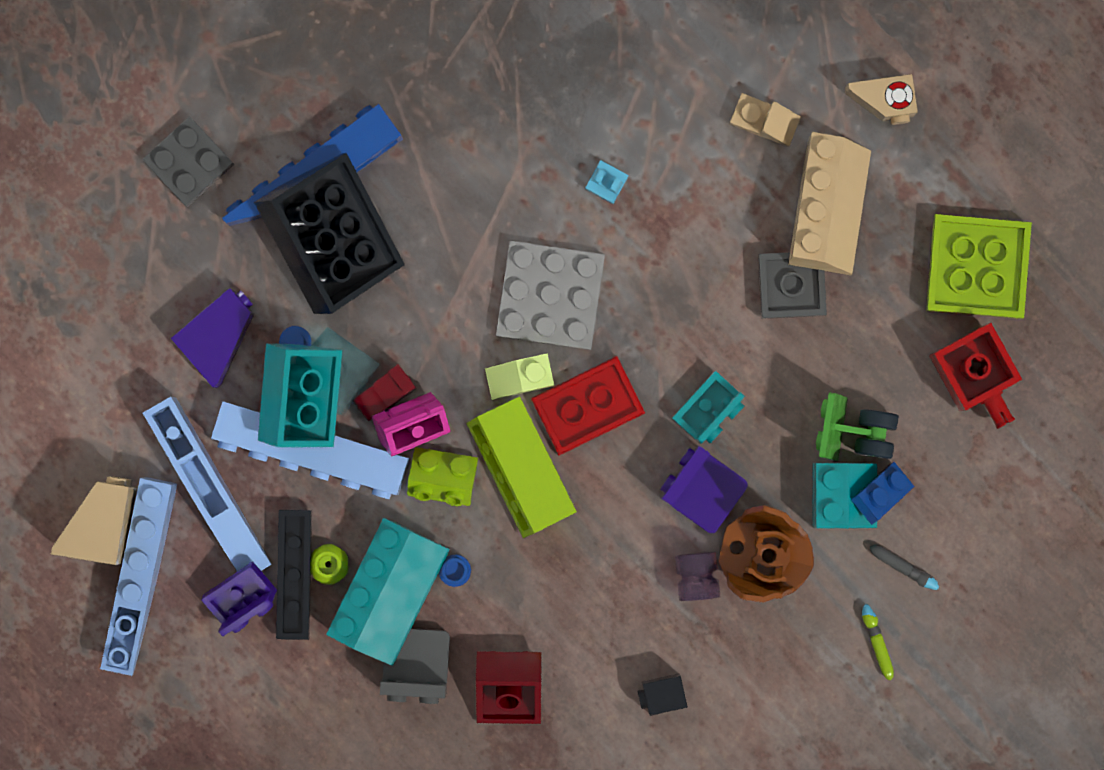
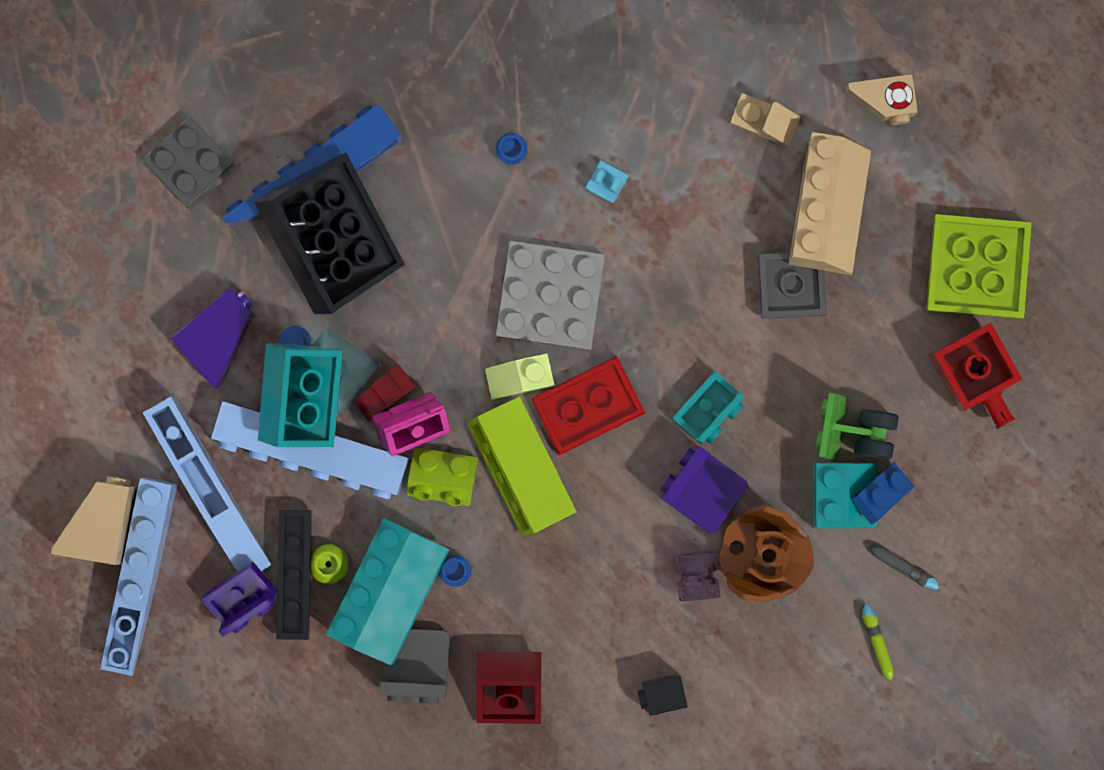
none -> blue plate [496,133,528,165]

